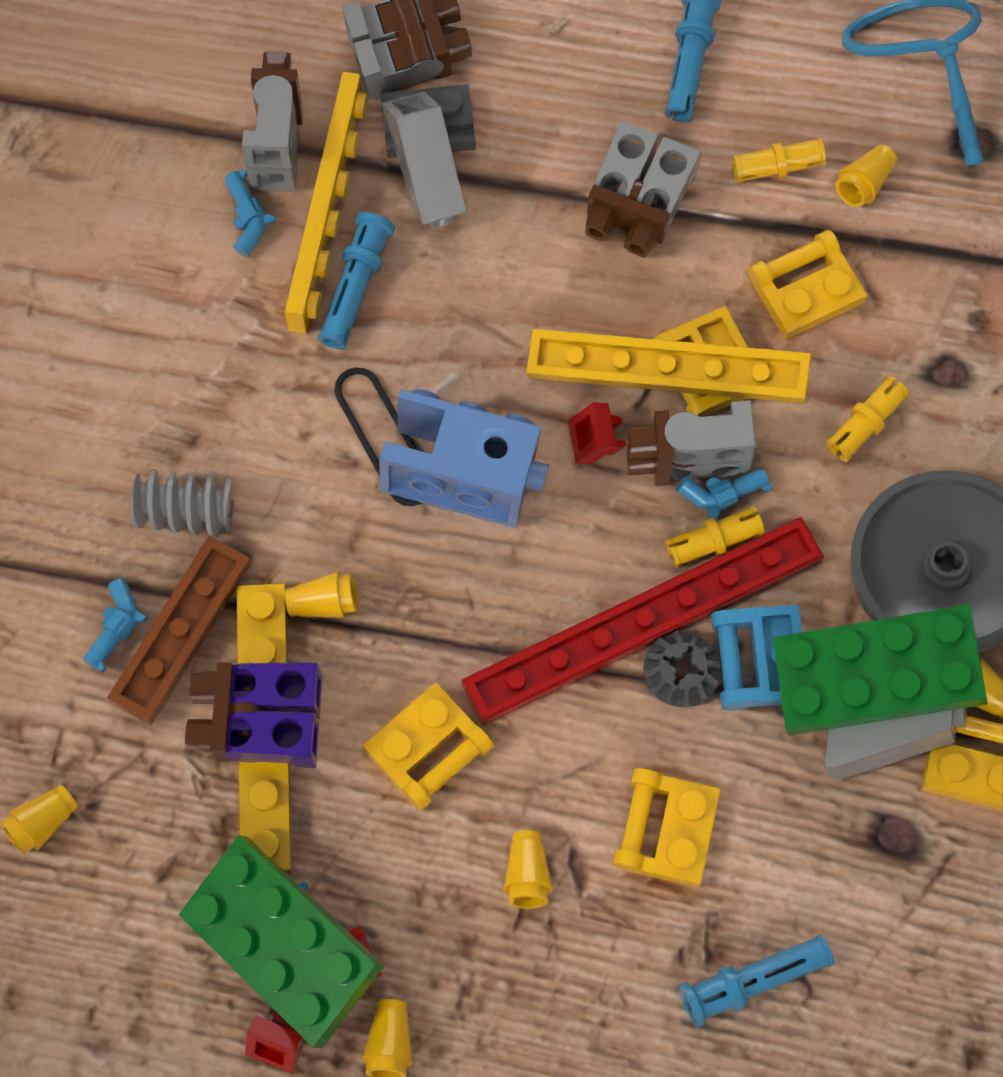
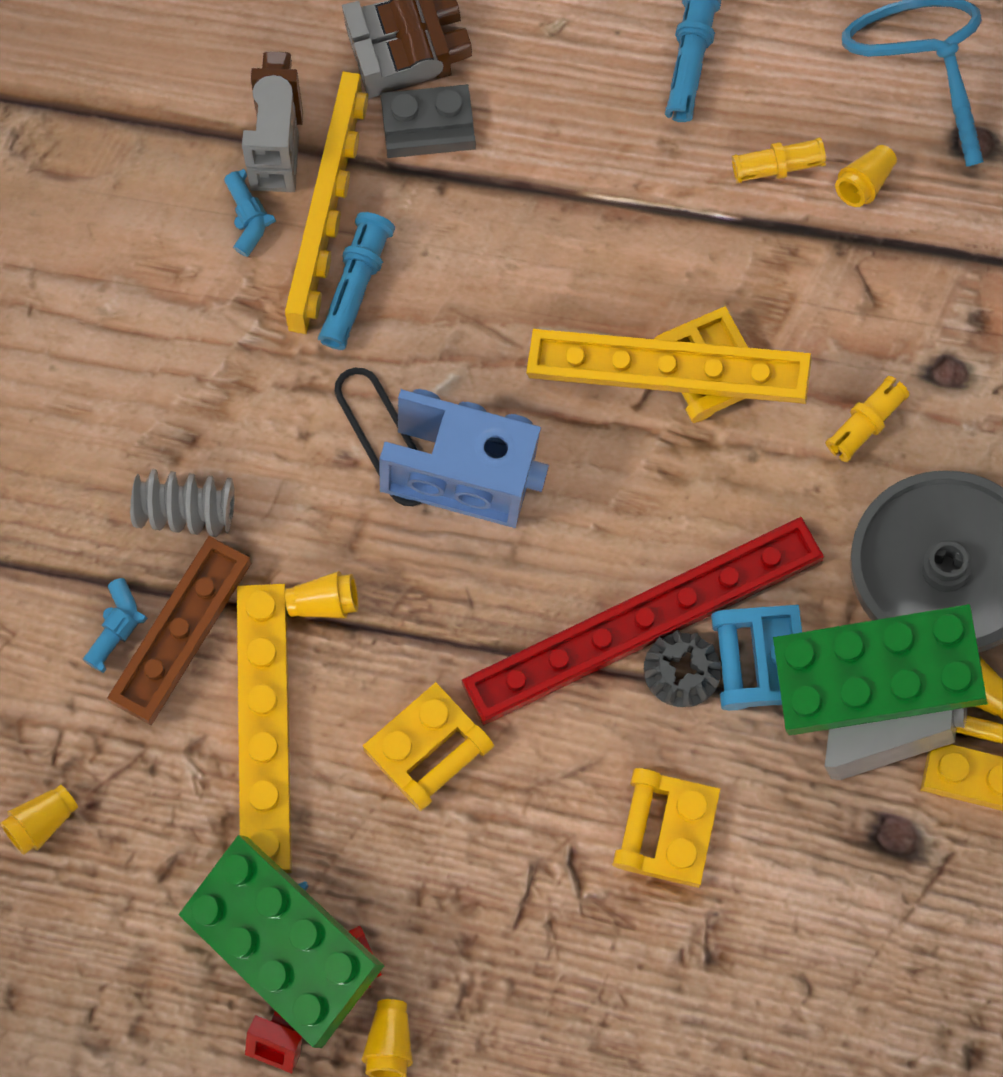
dark purple hips [185,662,323,768] -> none
light grey slope [382,91,466,227] -> none
yellow cone [503,830,553,909] -> none
red tile [568,402,627,465] -> none
hips [585,120,701,258] -> none
light grey hips [627,400,755,486] -> none
yellow pin [665,506,765,568] -> none
dark azure piece [676,467,772,520] -> none
dark azure pin [679,935,834,1028] -> none
yellow plate [747,230,868,340] -> none

